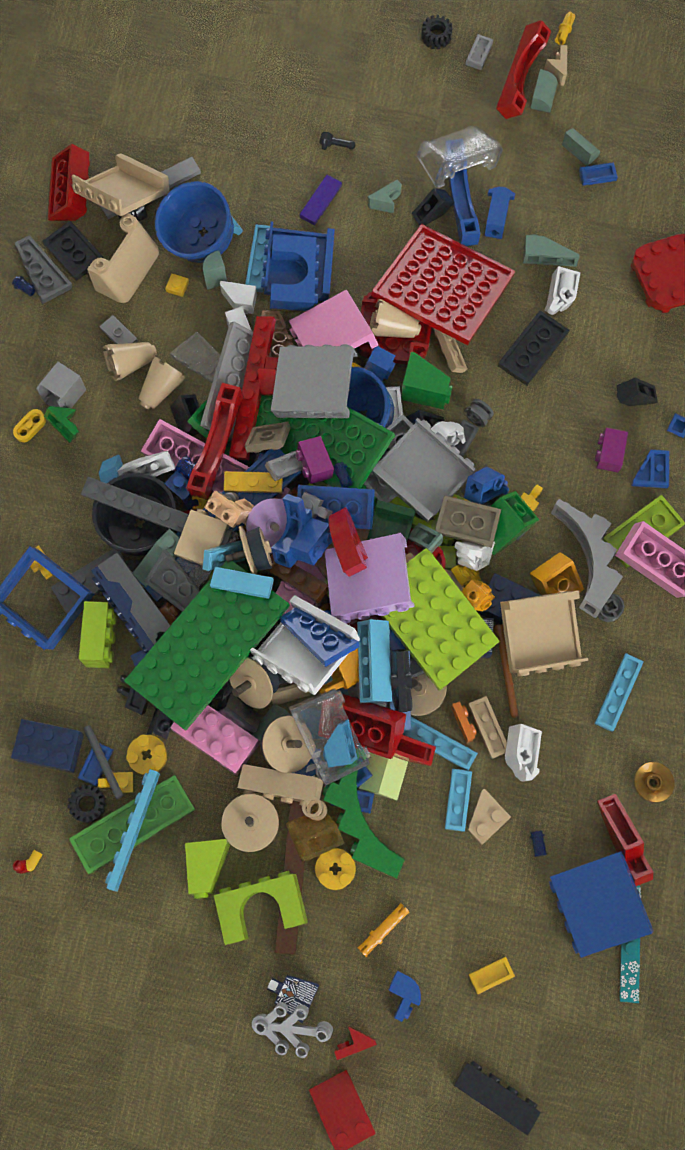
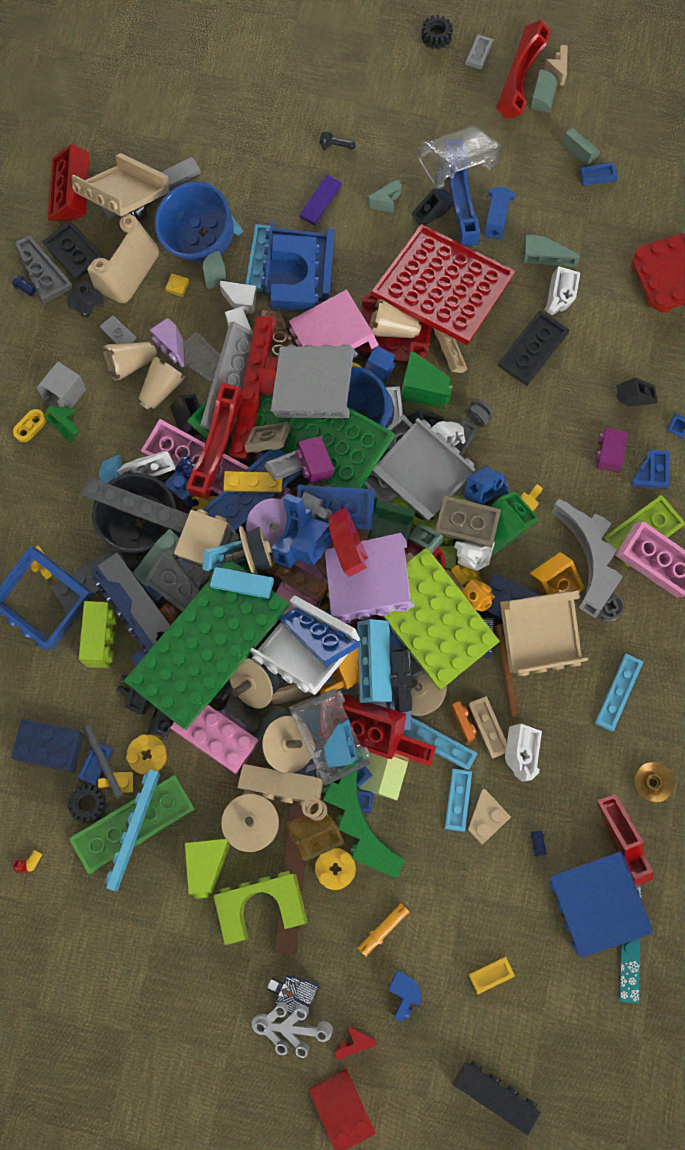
light nougat hips [205,491,254,528] -> none
clear blue pin [333,462,353,488] -> none
yellow axle [555,11,575,45] -> none
none -> black plate [69,281,104,317]
none -> lavender slope [150,318,184,367]

